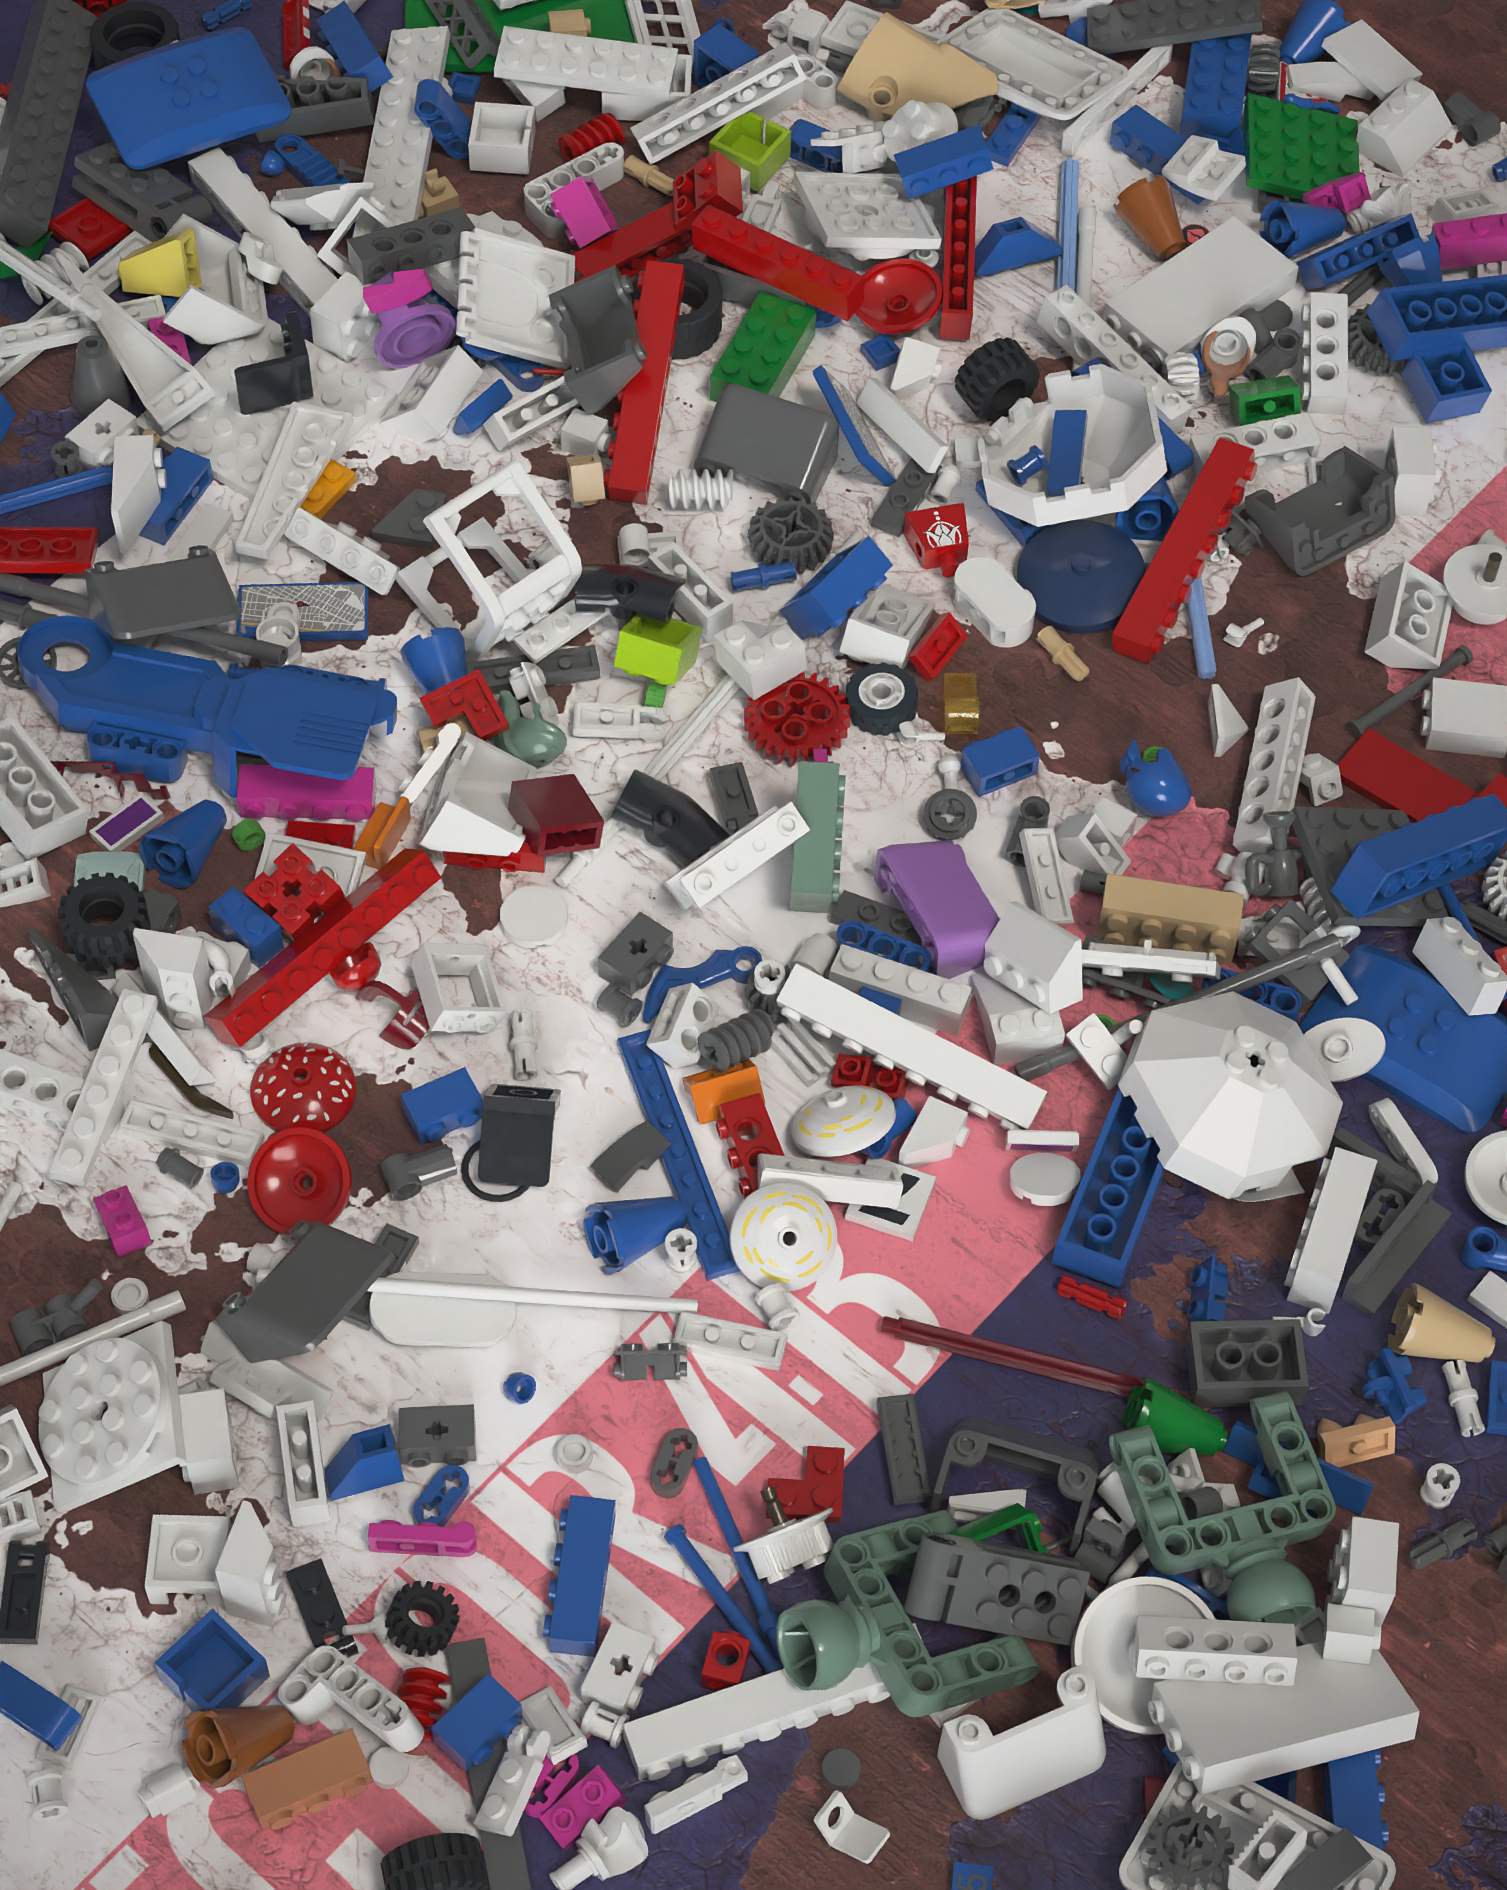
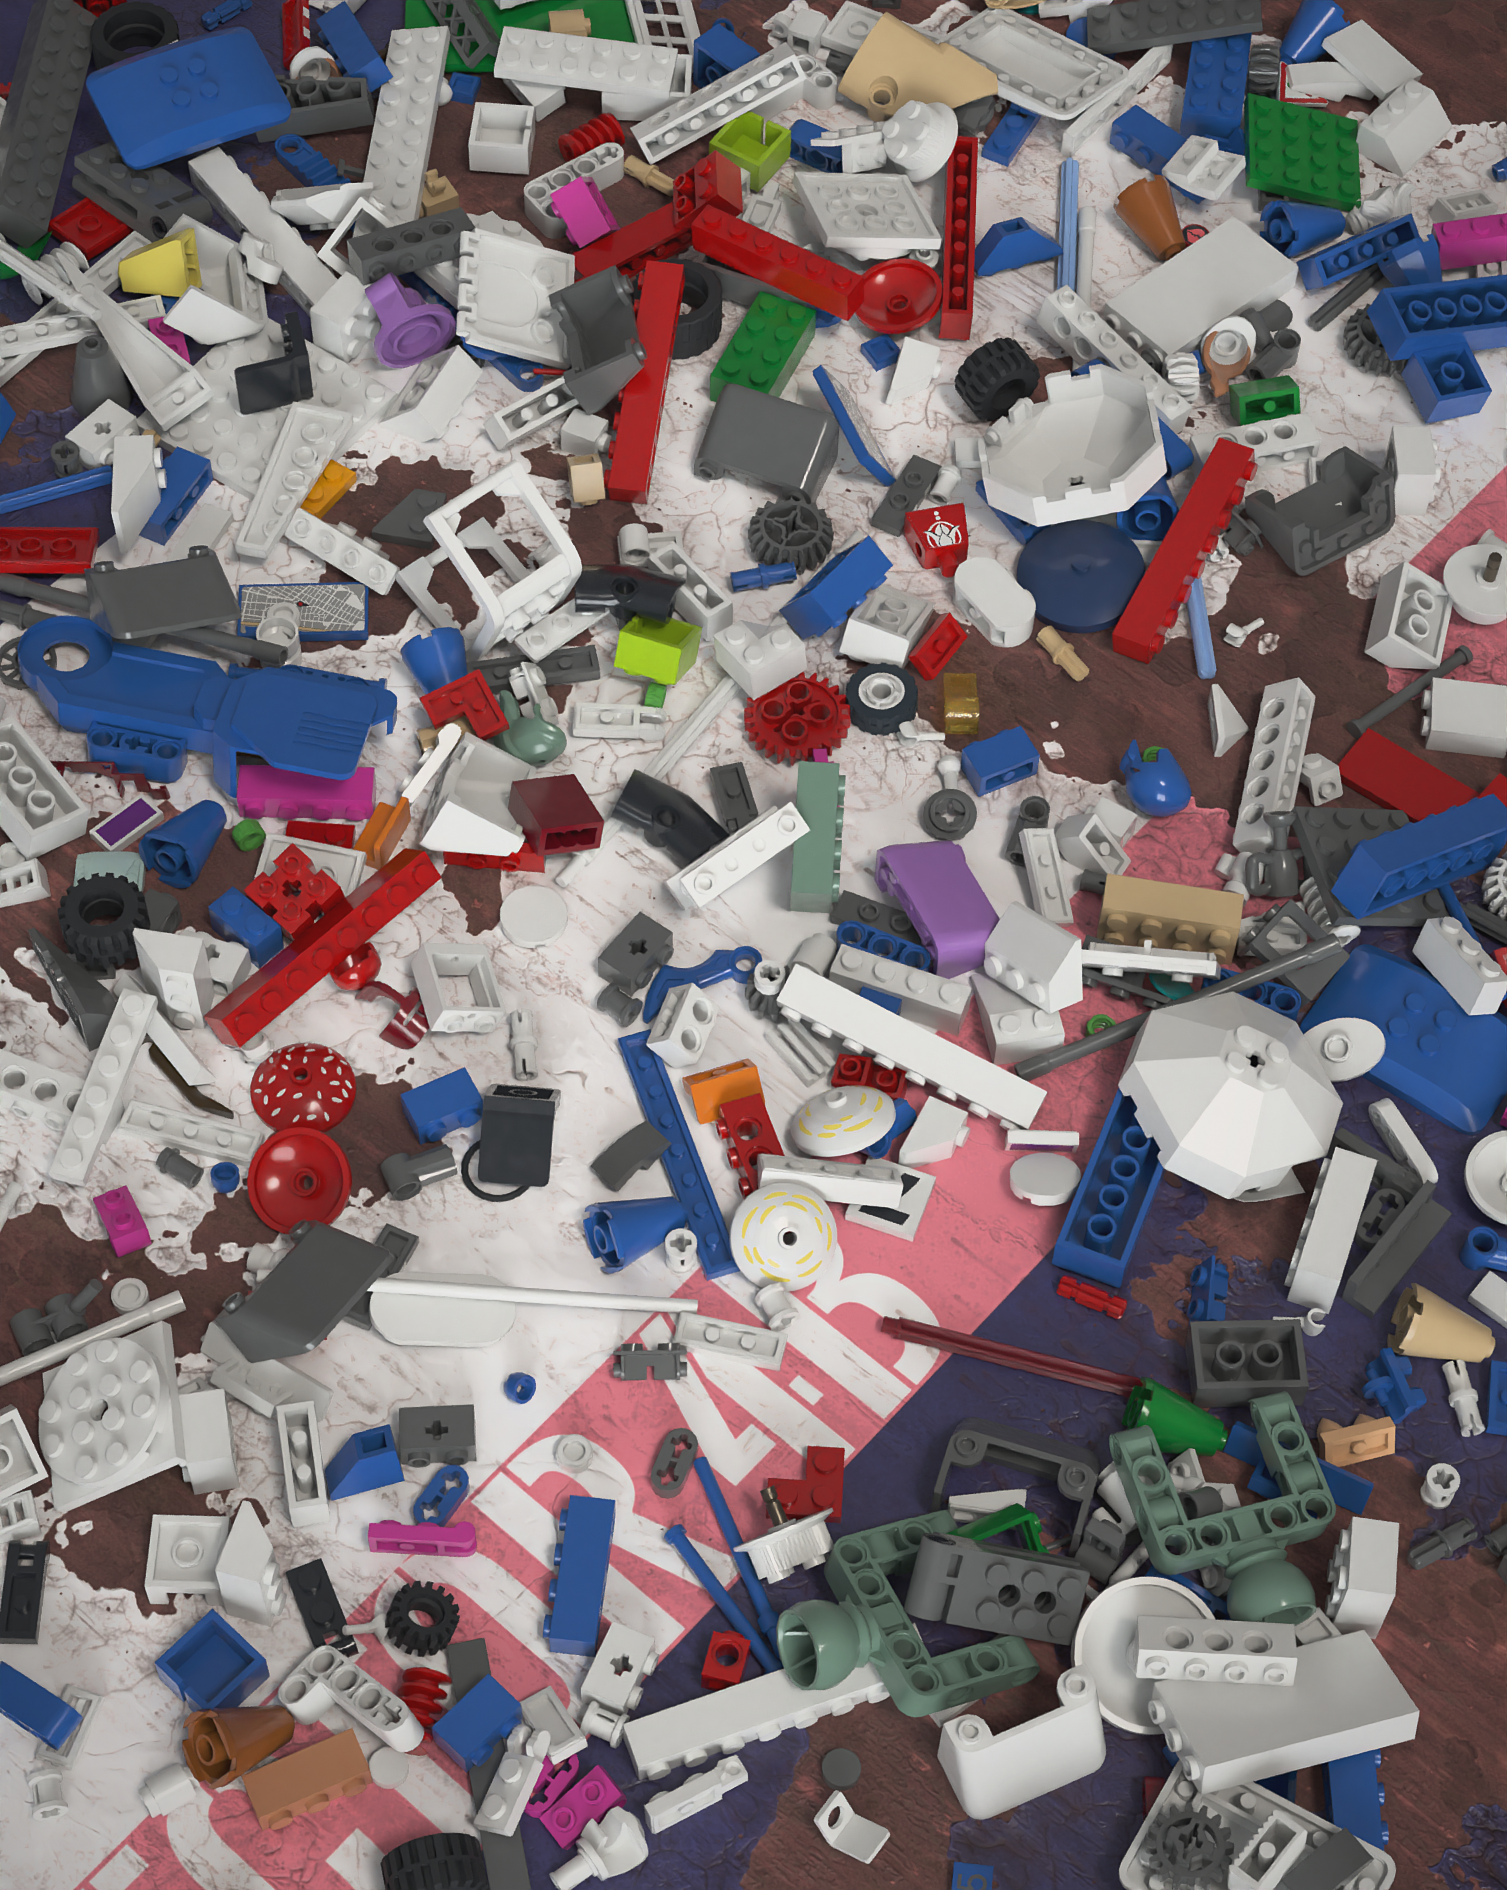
white piece [199,936,236,999] -> none
blue hinge [260,150,285,176] -> none
dark pink slope [363,269,432,313] -> none
blue beam [414,79,472,159] -> none
blue slope [453,379,513,435] -> none
white piece [669,469,733,509] -> none
dark grey piece [698,1009,774,1072] -> none
white tile [856,377,948,473] -> none
dark grey plate [876,1393,932,1505] -> none
blue brick [894,125,994,199] -> none
blue bush [1007,445,1049,486] -> none
blue tile [1046,410,1088,496] -> none
white plate [1065,1013,1143,1090] -> none
blue piece [1283,93,1340,115] -> none
white piece [1299,926,1359,1006] -> none
white brick [1301,292,1348,415] -> none
dark pink slope [1302,172,1371,213] -> none
white brick [1322,1604,1381,1665] -> none
dark grey piece [1443,92,1501,147] -> none

